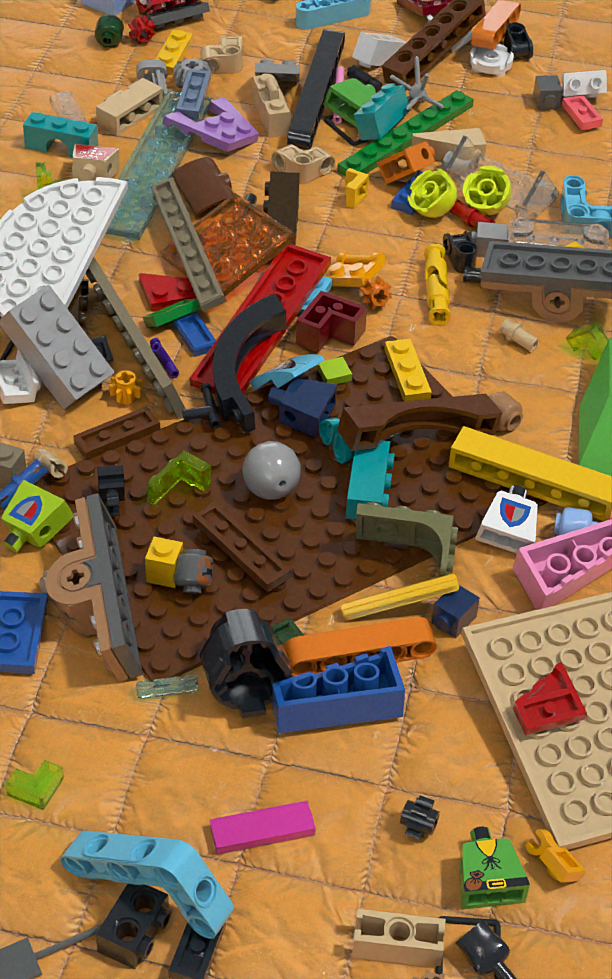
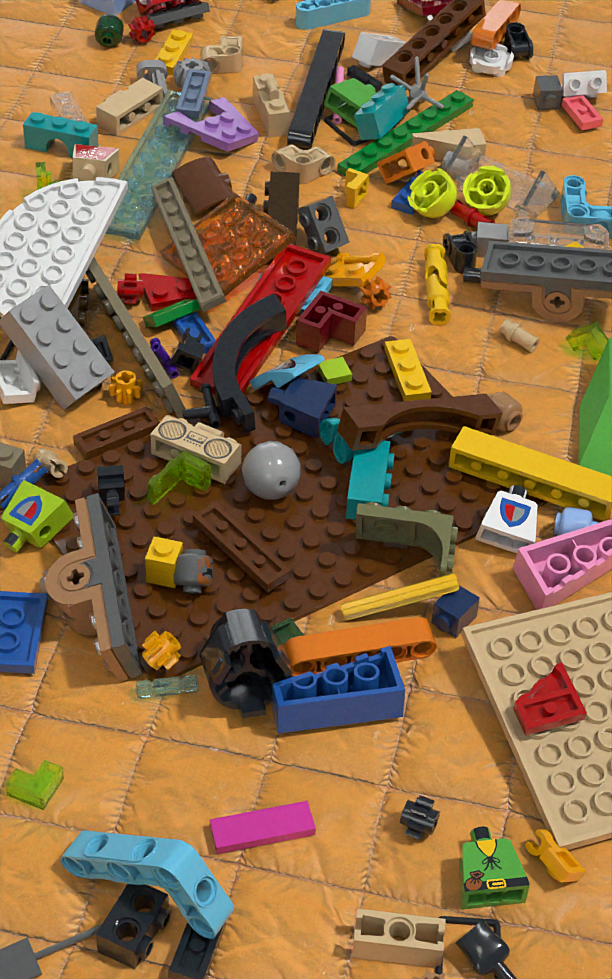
light grey plate [255,60,300,82] -> none
none -> red gear [117,273,143,305]
none -> light orange gear [142,631,181,670]
none -> tan piece [151,415,241,484]
none -> black piece [169,327,205,374]
none -> dark grey brick [297,196,350,254]

